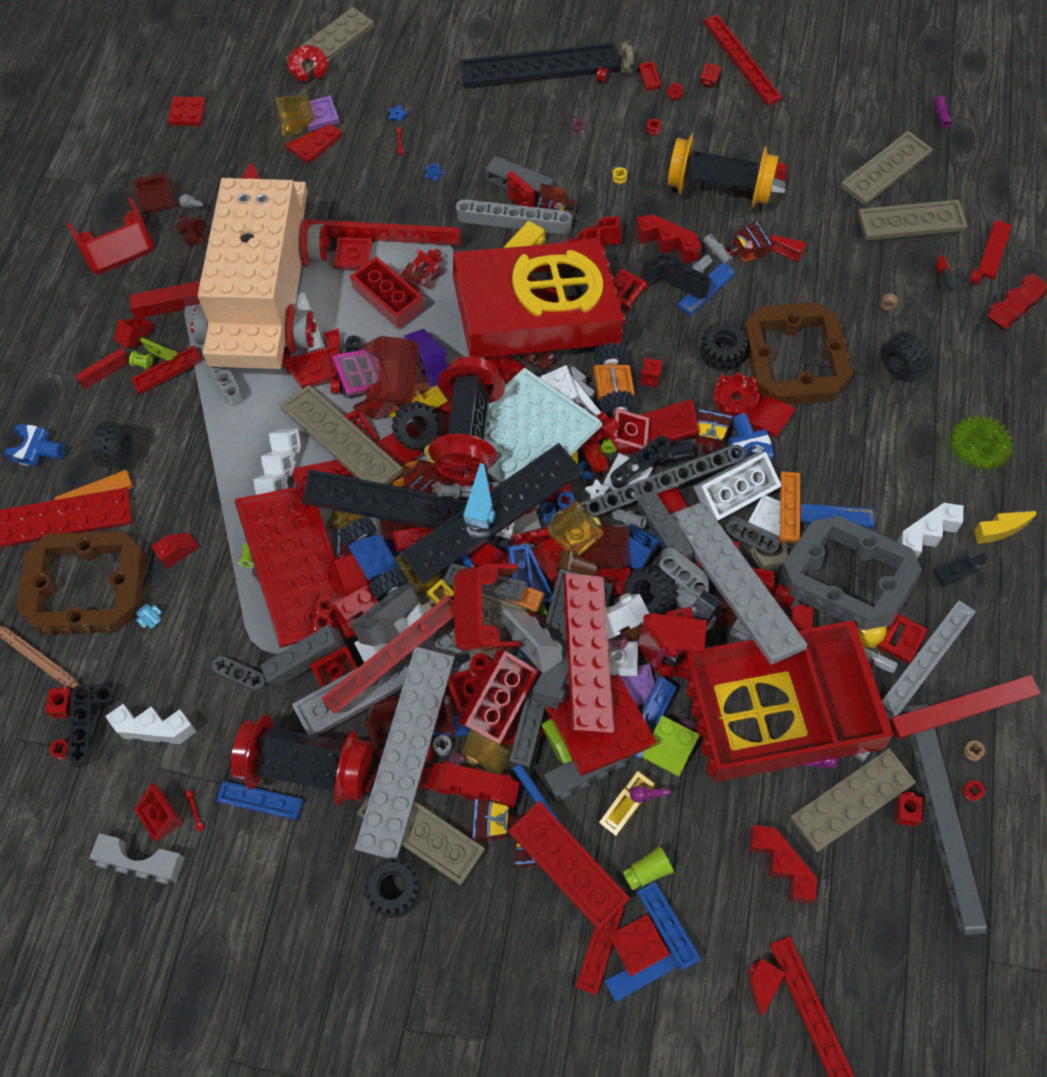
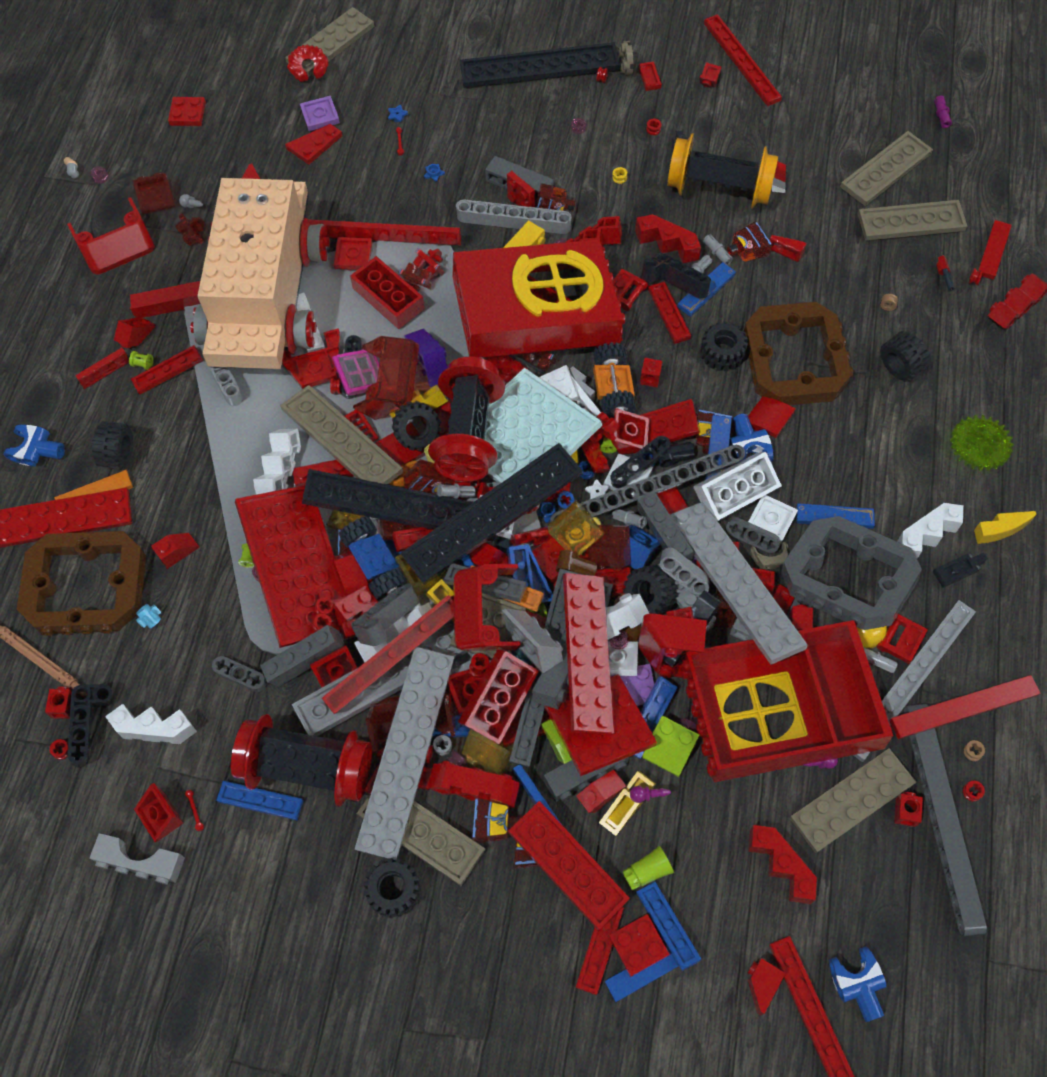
lime slope [140,338,178,361] -> none
clear yellow slope [275,94,314,136] -> none
medium azure slope [463,463,495,529] -> none
red tile [667,83,684,101] -> none
red plate [713,373,760,418] -> none
orange tile [779,471,800,544] -> none
none -> light grey arm [64,157,79,179]
none -> clear pink bush [91,167,108,184]
none -> red slope [576,770,627,813]
none -> red tile [648,281,691,344]
none -> blue tile [705,415,732,480]
none -> blue connector [829,946,886,1022]

